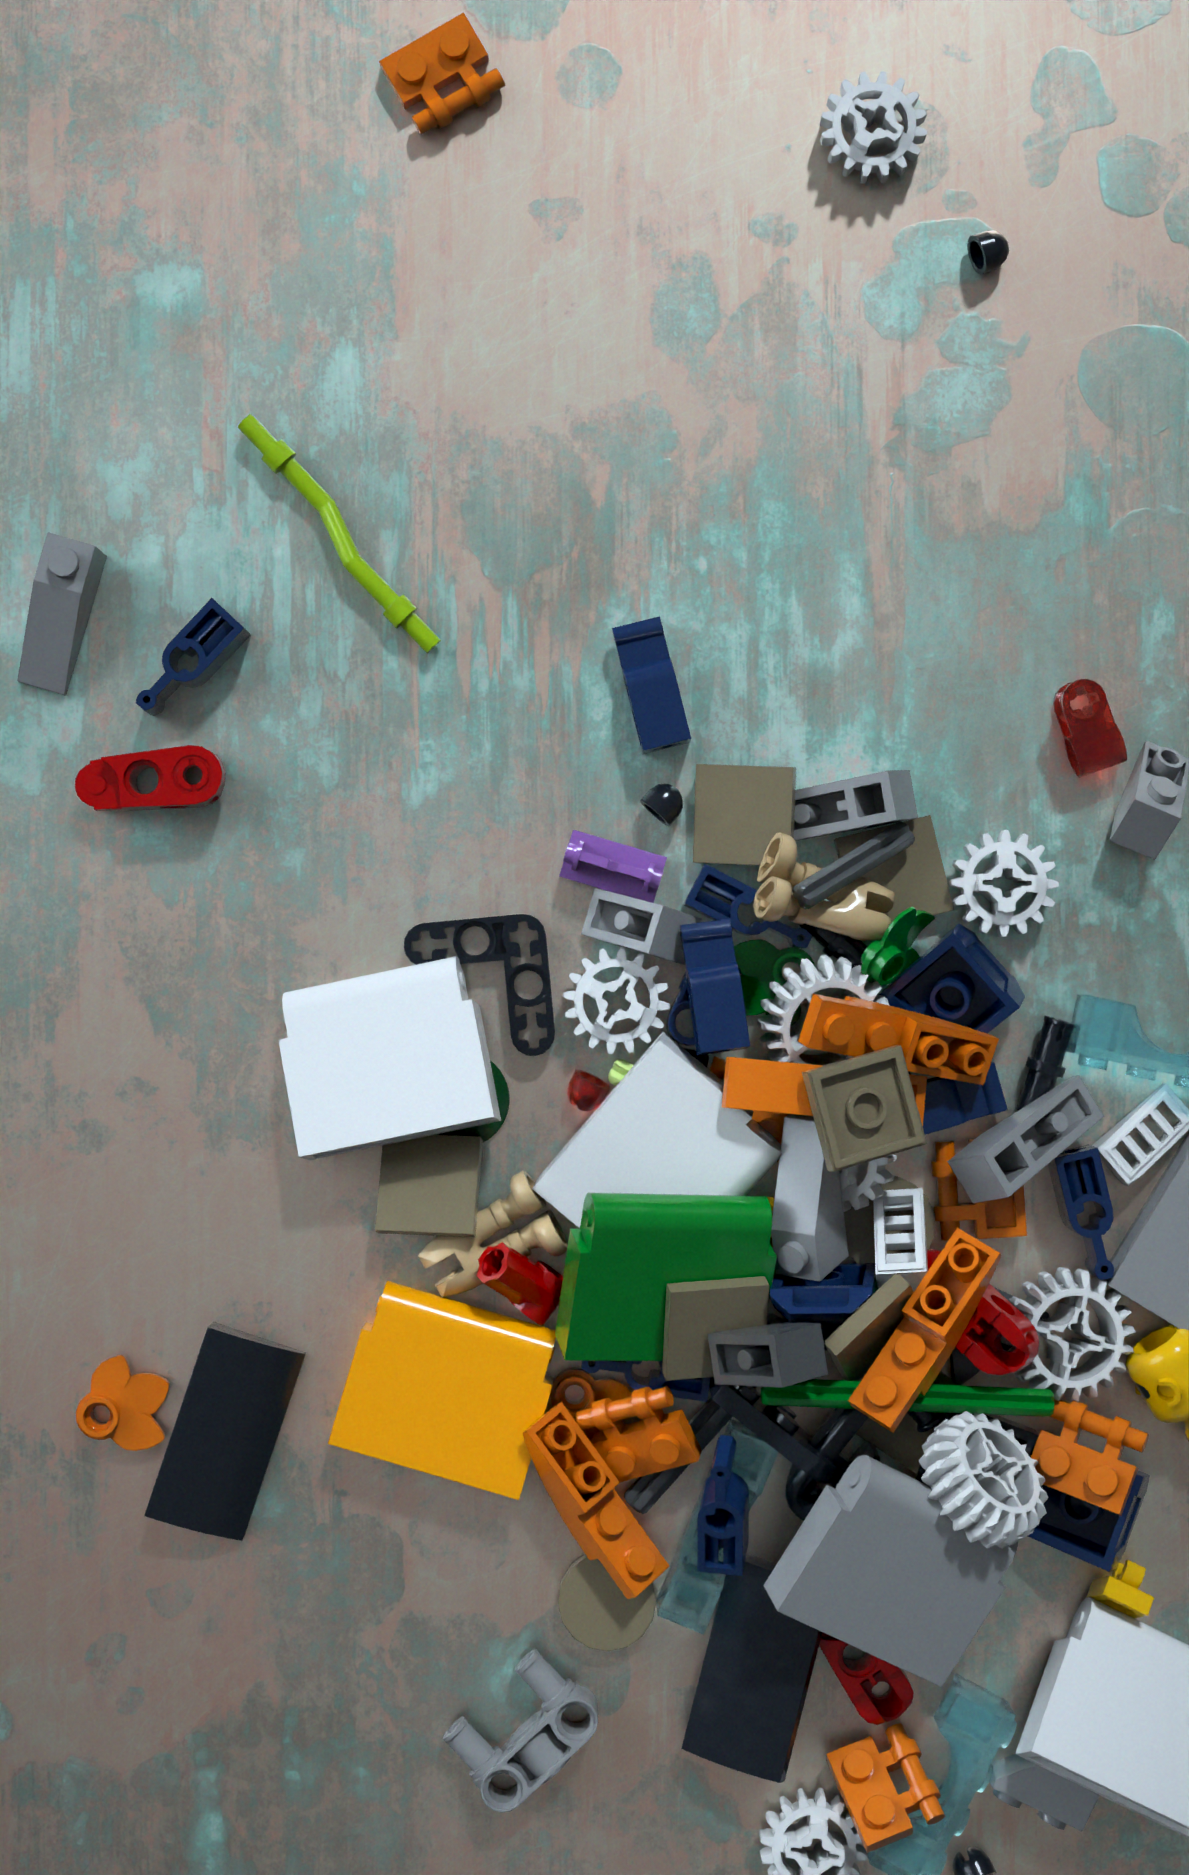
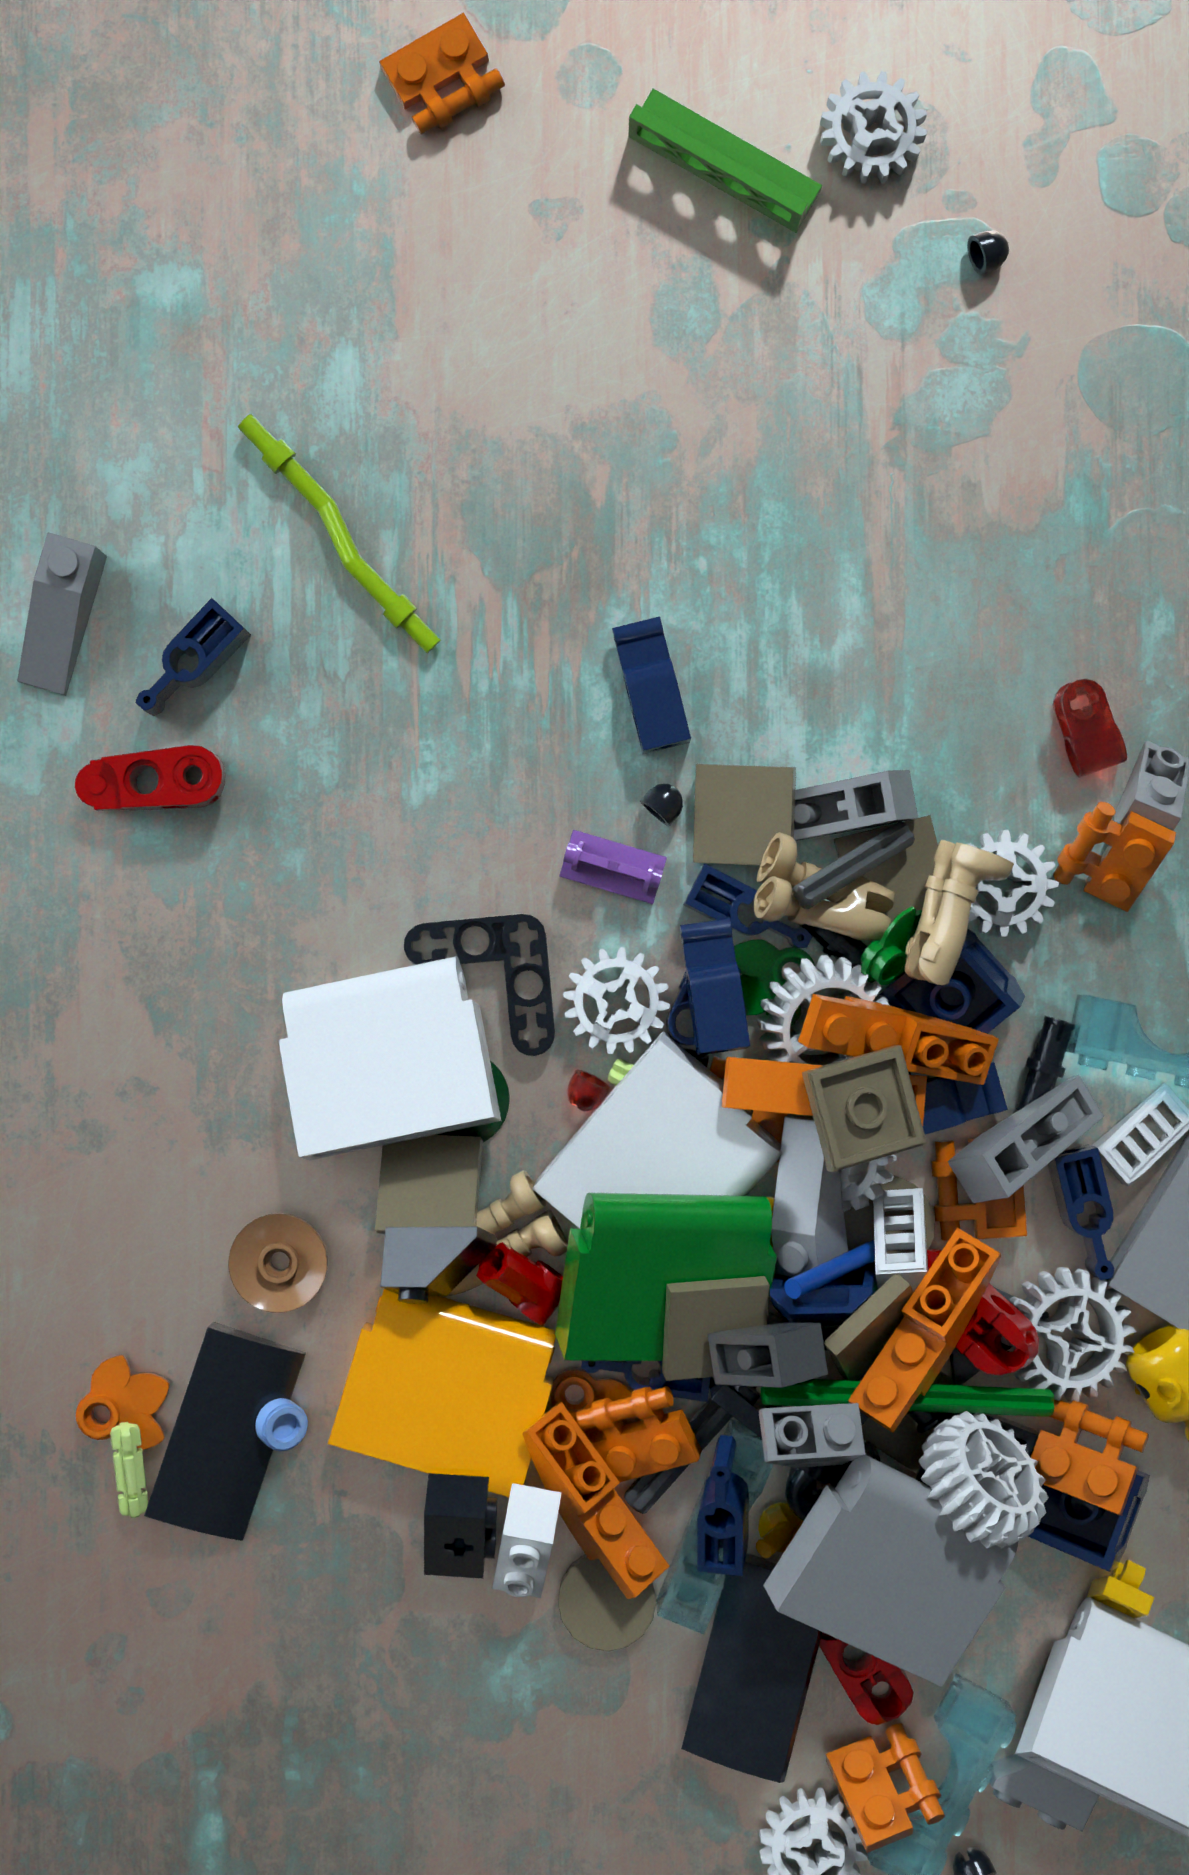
light grey piece [443,1649,598,1813] -> none
light grey slope [581,888,702,965] -> none
none -> yellowish green axle [110,1422,149,1518]
none -> medium nougat dish [228,1213,328,1313]
none -> light blue tile [255,1398,308,1451]
none -> slope [380,1226,497,1304]
none -> black brick [424,1473,498,1579]
none -> white brick [492,1483,561,1598]
none -> bright green fence [628,88,822,233]
none -> light orange plate [756,1502,803,1558]
none -> light grey slope [759,1403,865,1468]
none -> blue bar [784,1239,875,1299]
none -> tan piece [905,840,1014,985]
none -> orange plate [1053,801,1176,912]

